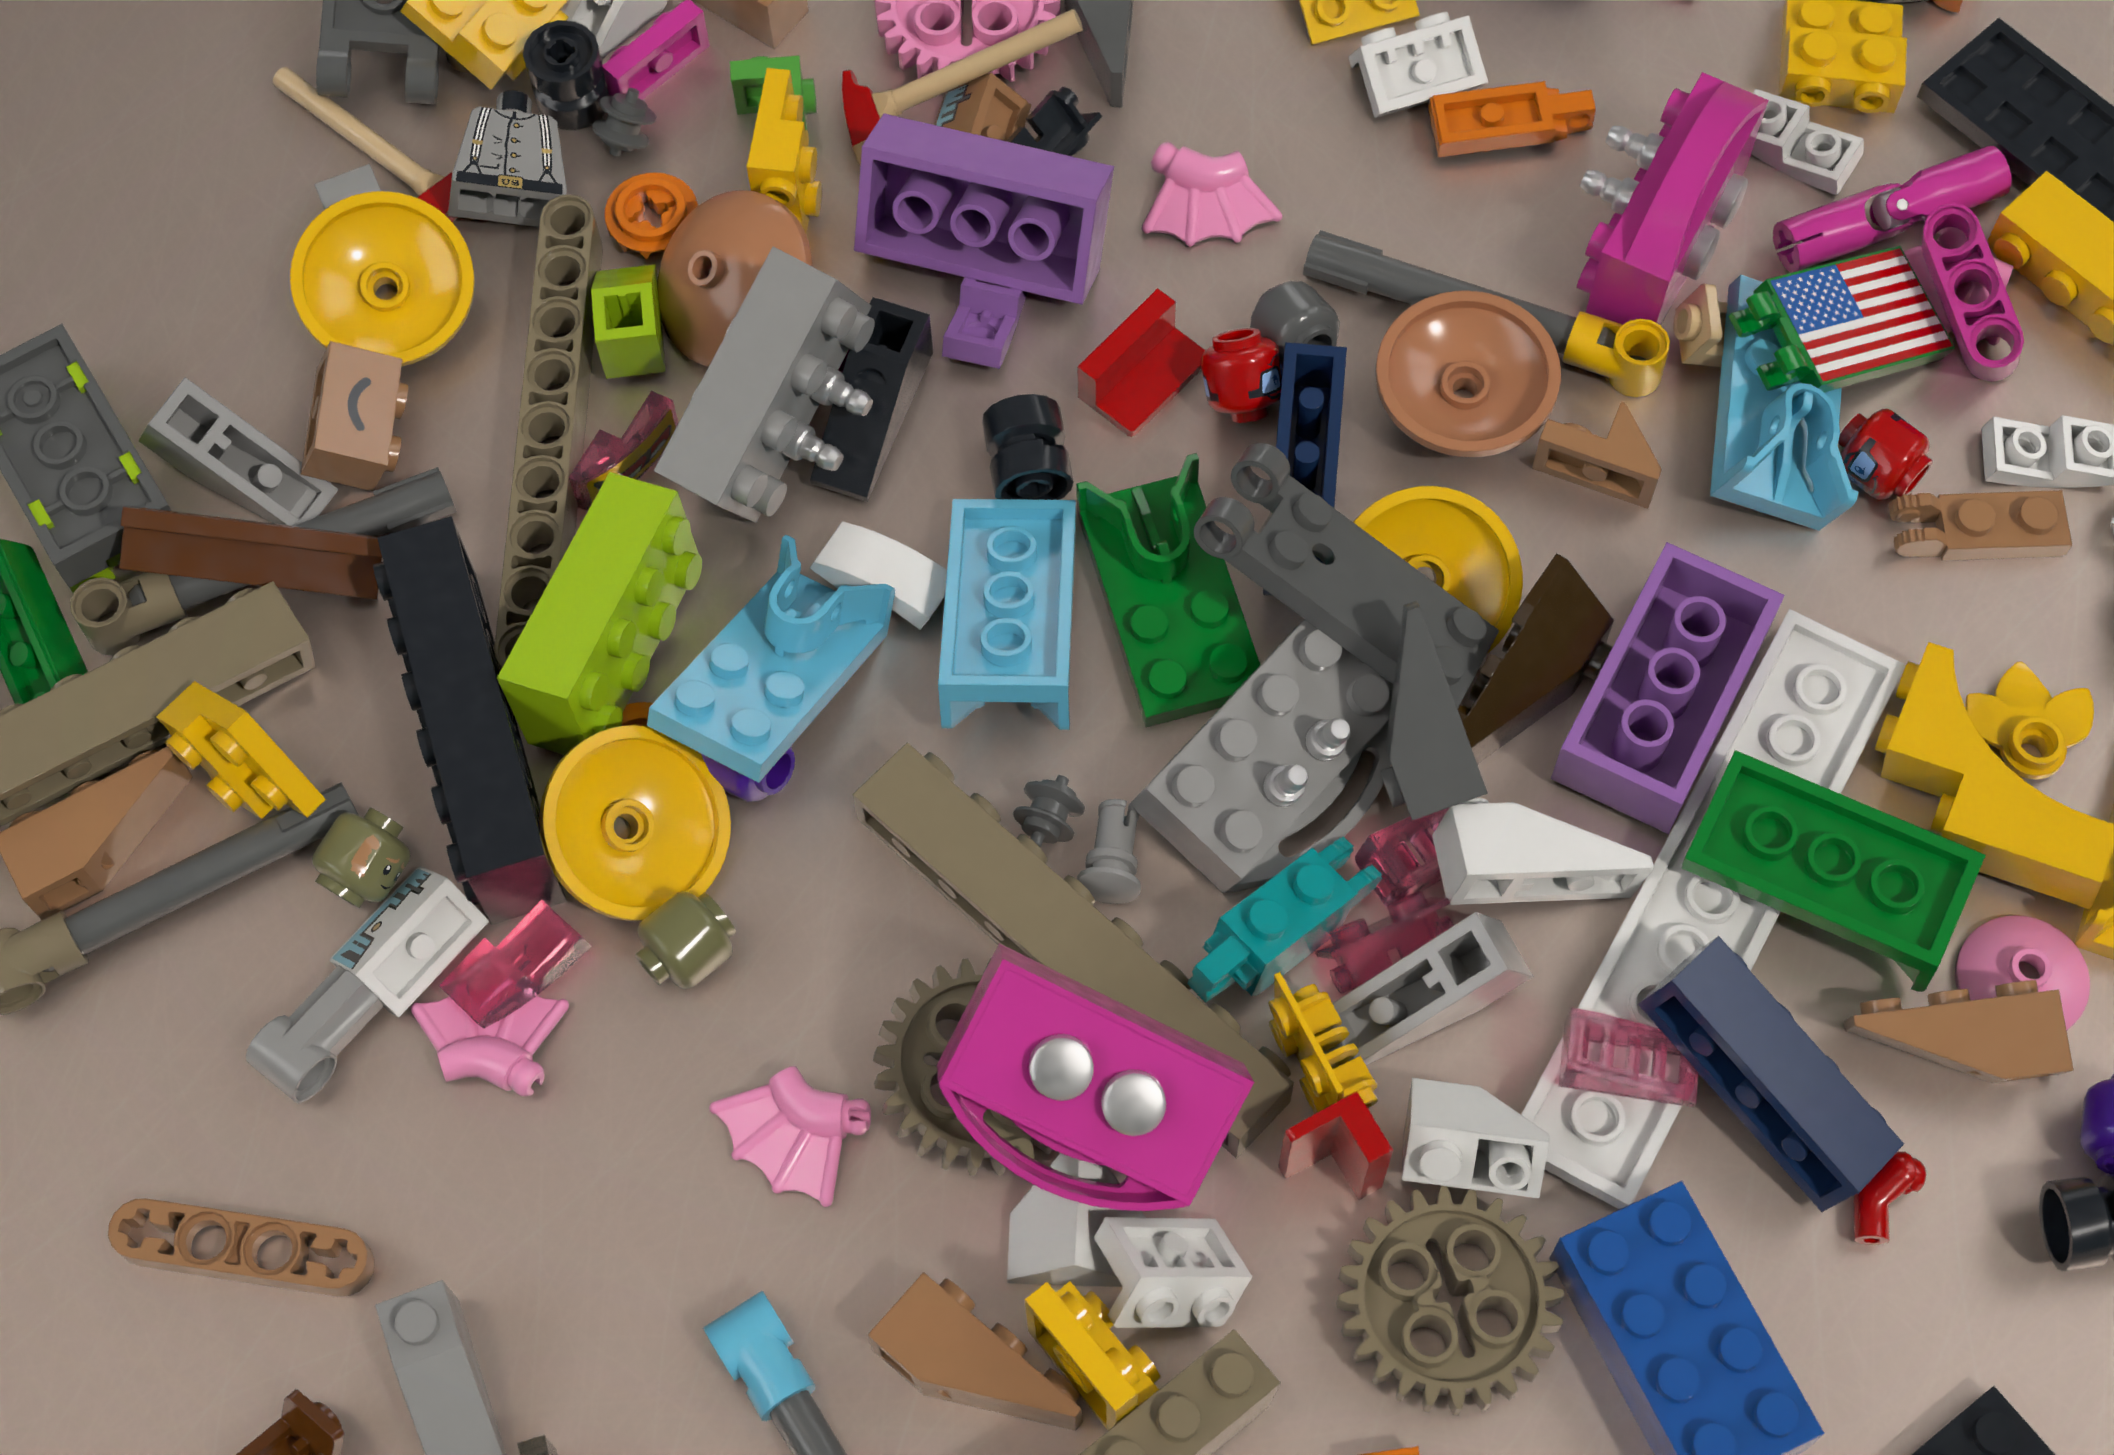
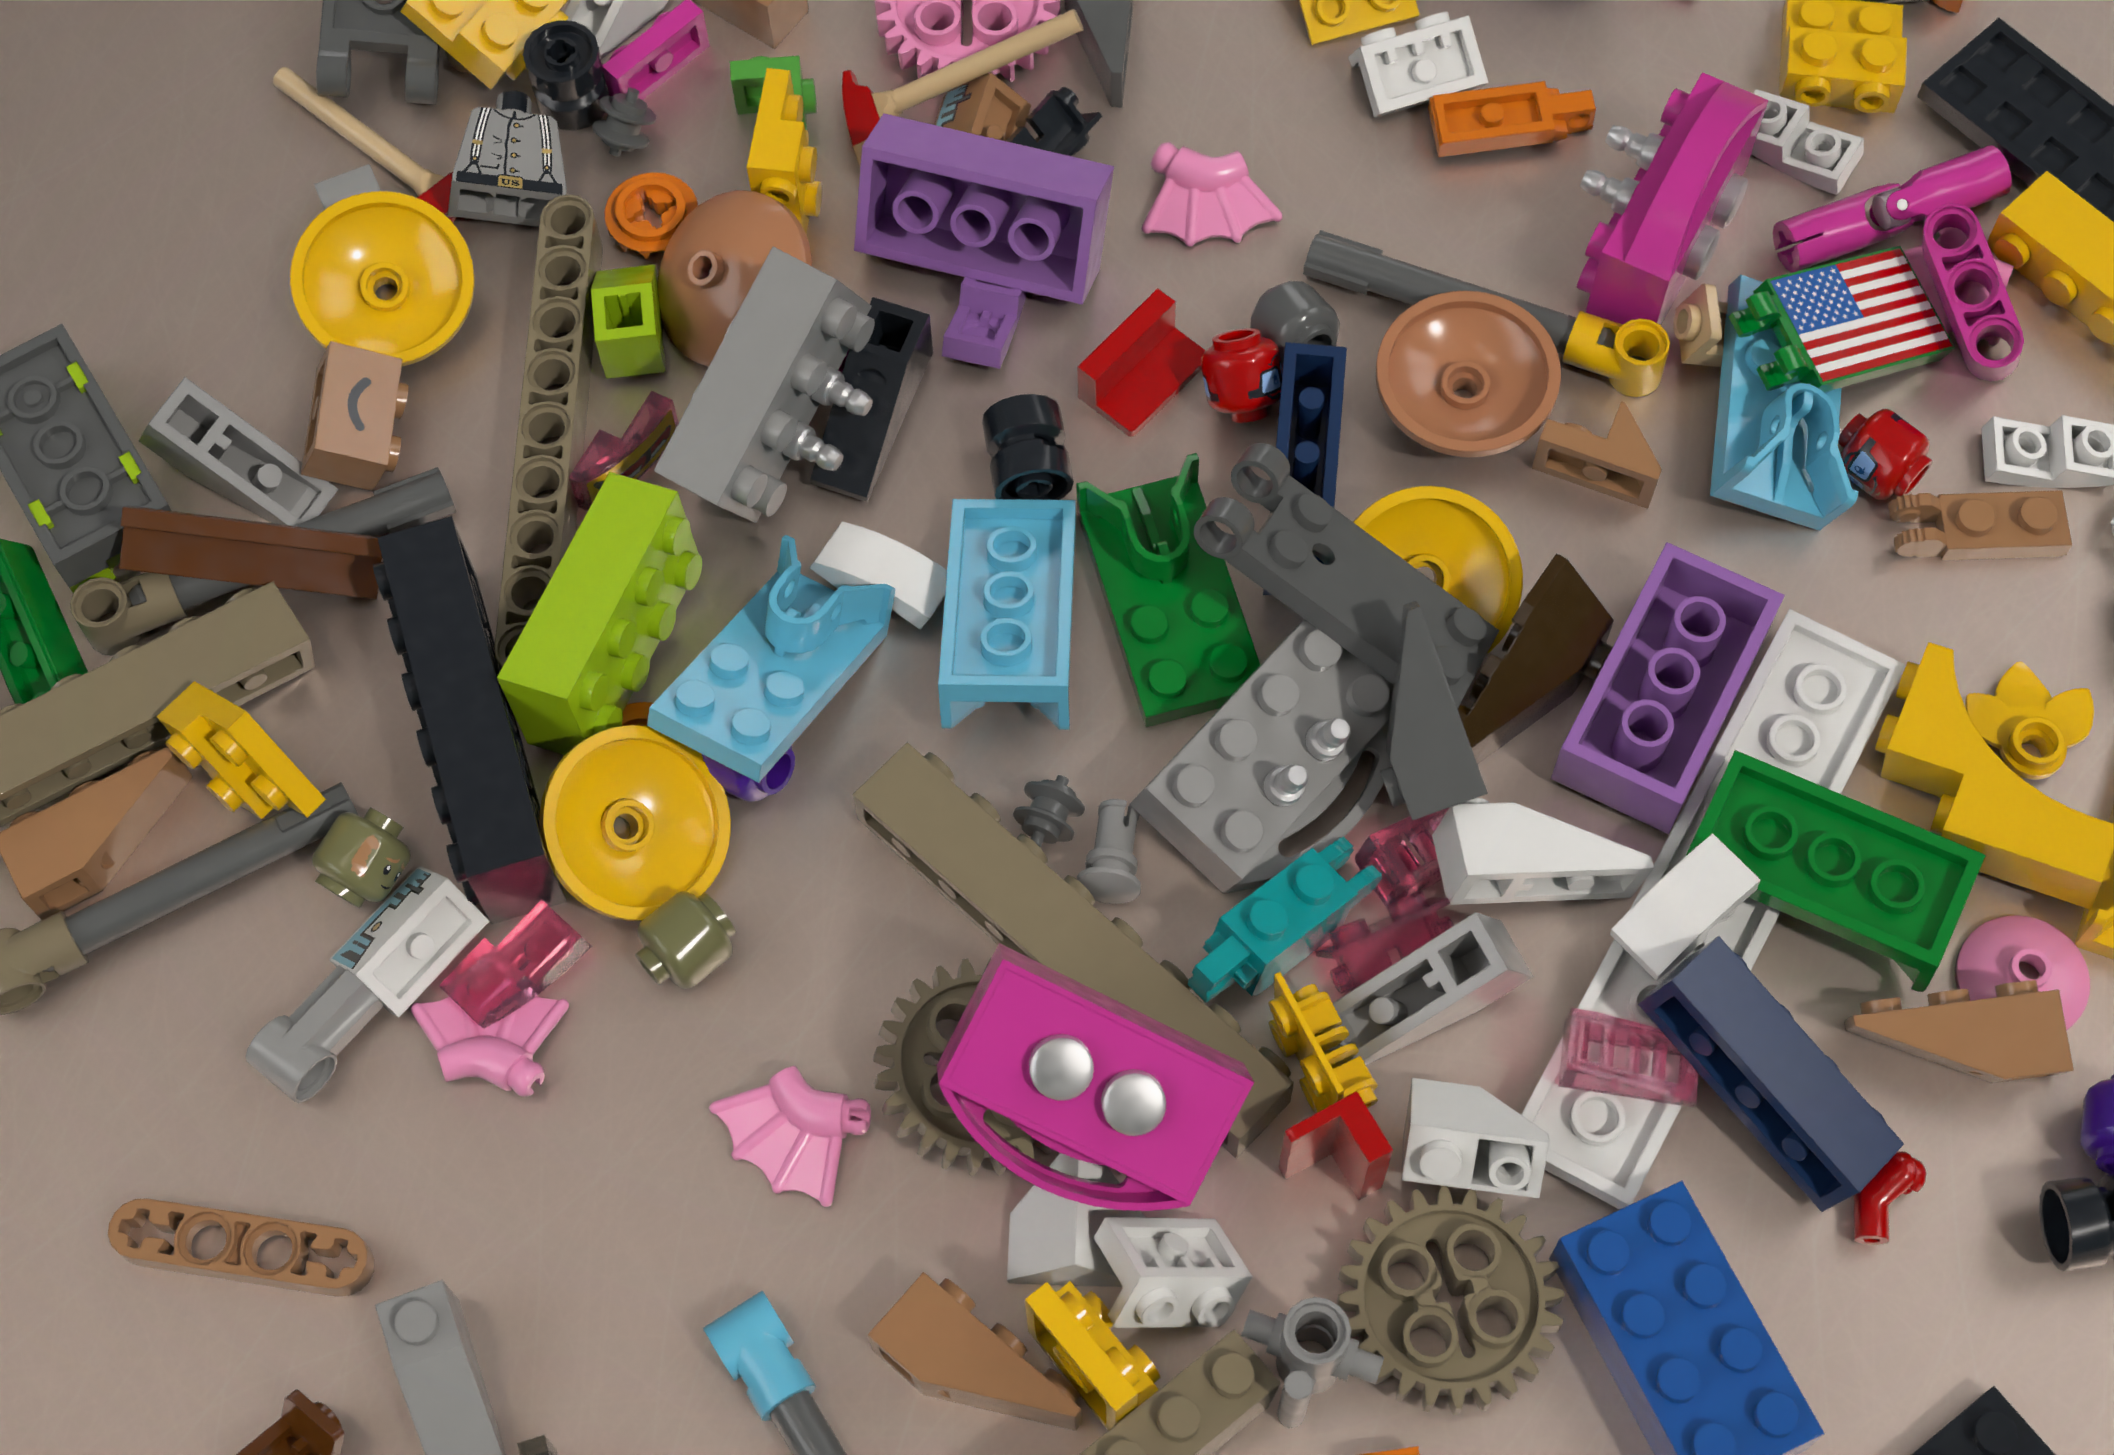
none -> light grey pin [1241,1297,1384,1428]
none -> white slope [1610,833,1761,981]

